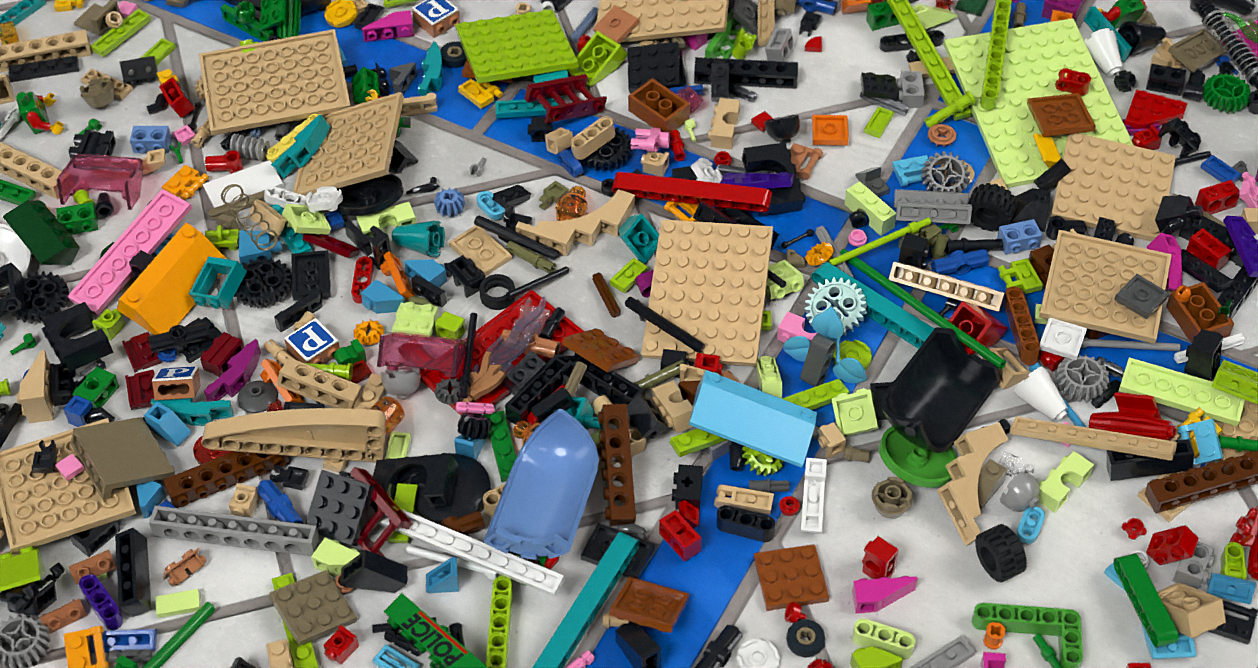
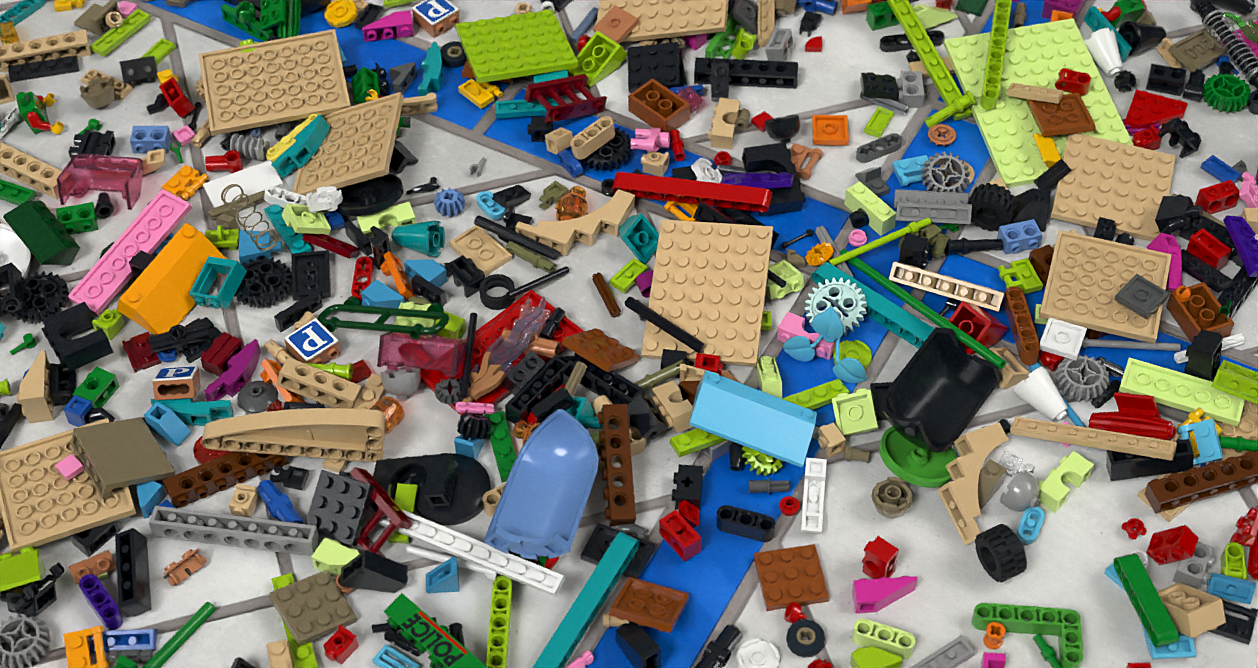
black plate [32,440,57,473] -> none
nougat hinge [39,599,87,634] -> none
black axle [72,359,106,387] -> none
lime bush [73,189,95,206] -> none
dark red plate [125,370,155,410] -> none
yellowish green tile [156,589,201,618] -> none
tan beam [248,199,287,237] -> none
green leg [334,339,367,367] -> none
light orange gear [353,318,384,345] -> none
yellowish green tile [385,431,411,459] -> none
reddish brown piece [441,511,485,535] -> none
yellowish green hand [684,118,696,142] -> none
tan plate [714,485,774,515] -> none
black axle [729,82,757,103] -> none
dark grey beam [800,333,836,387] -> none
blue piece [930,249,989,275] -> none
black piece [1046,216,1085,240] -> none
tan tile [1150,52,1171,67] -> none
black bar [1174,151,1211,166] -> none
none -> dark green bar [317,296,449,340]
none -> dark tan pin [735,109,750,130]
none -> dark grey beam [856,133,903,163]
none -> tan tile [1006,83,1063,104]

